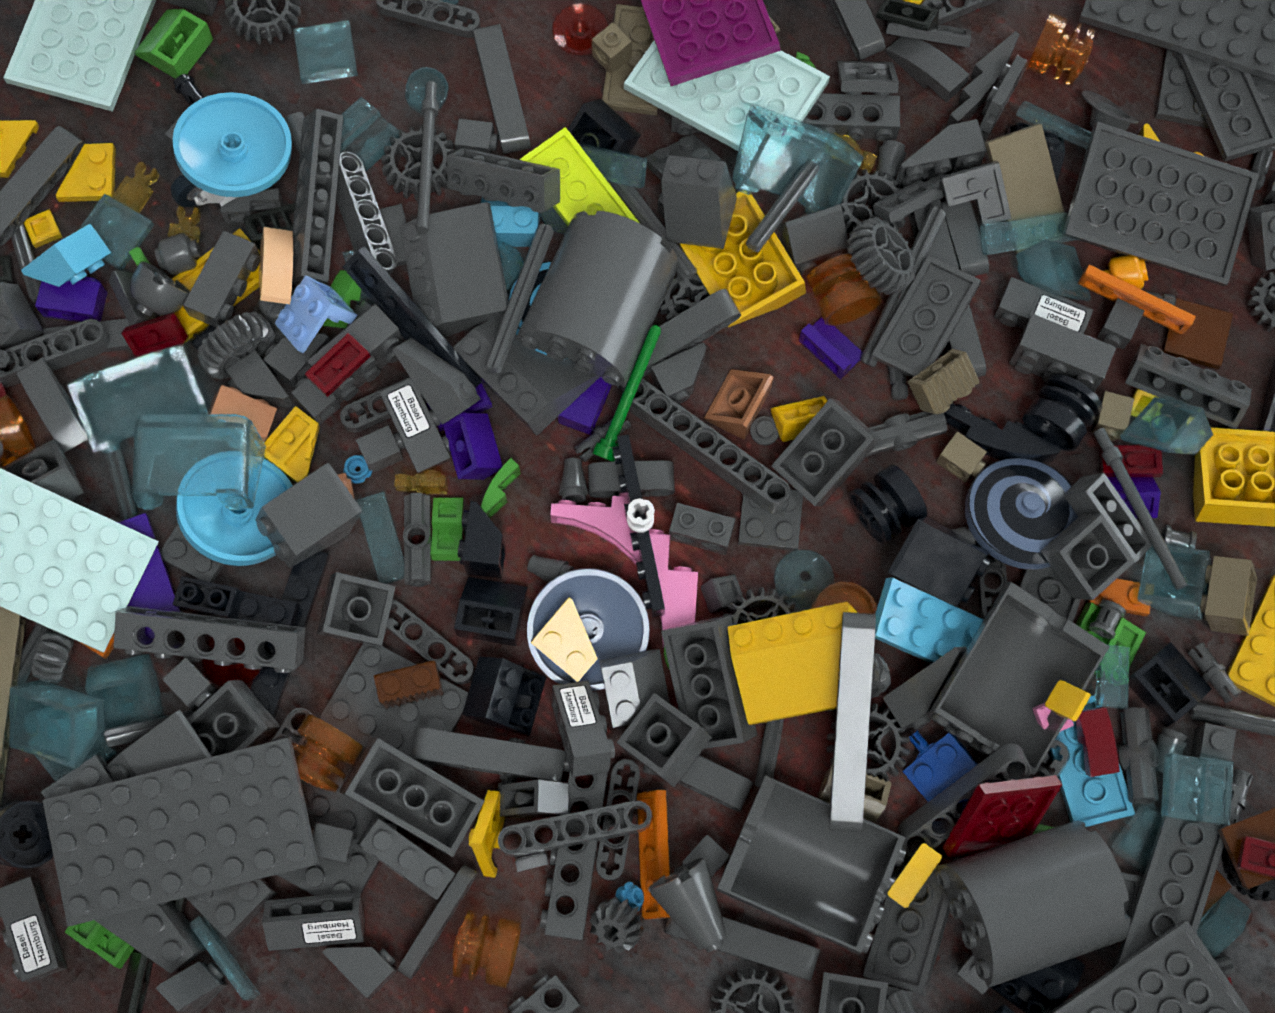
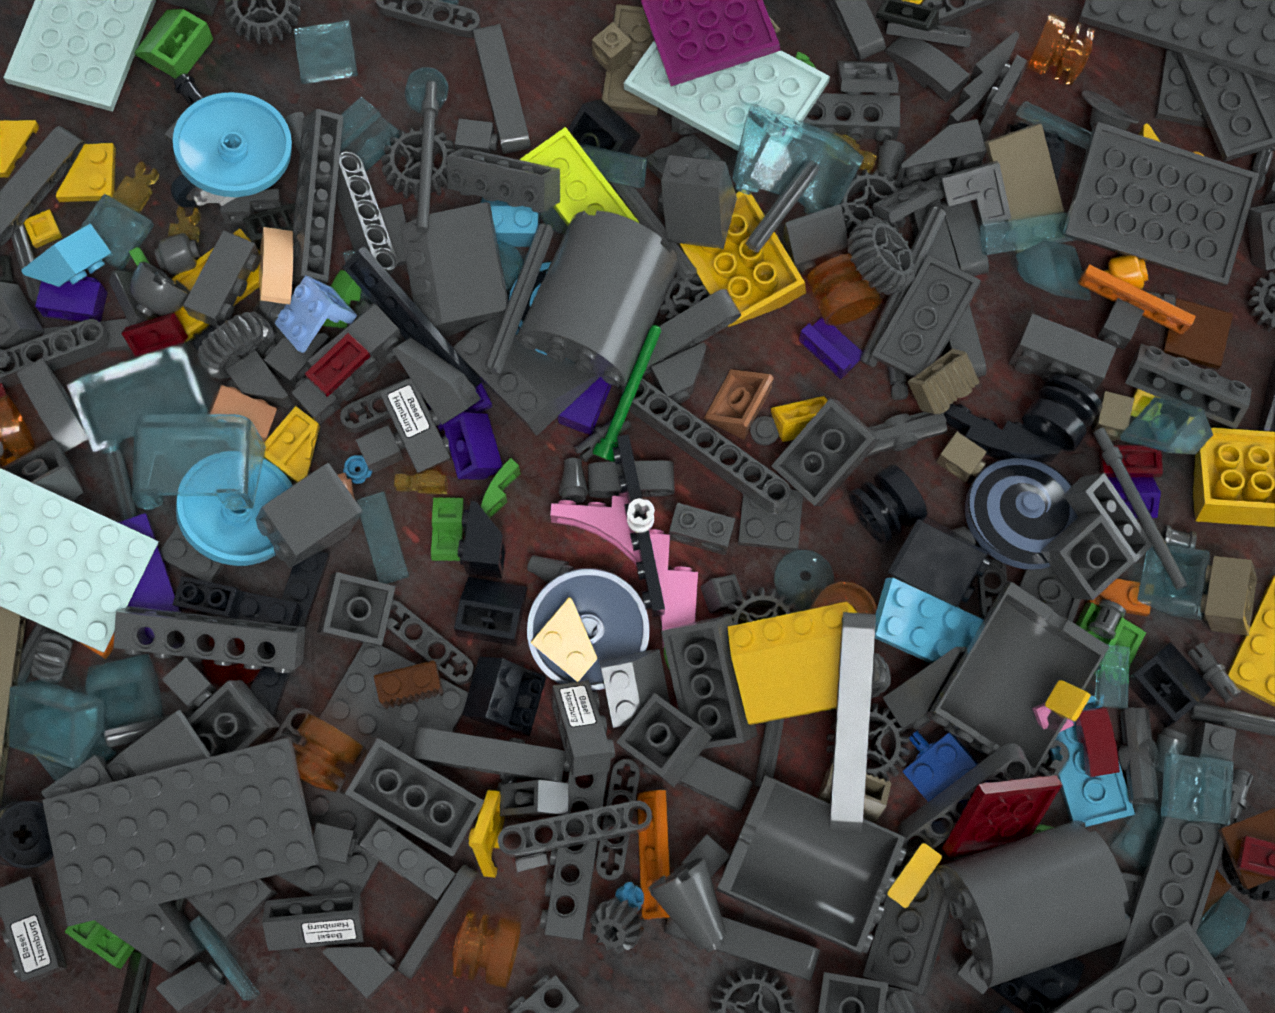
dark grey piece [403,493,432,587] -> none
clear red dish [552,3,608,55] -> none
dark grey brick [994,277,1094,334] -> none

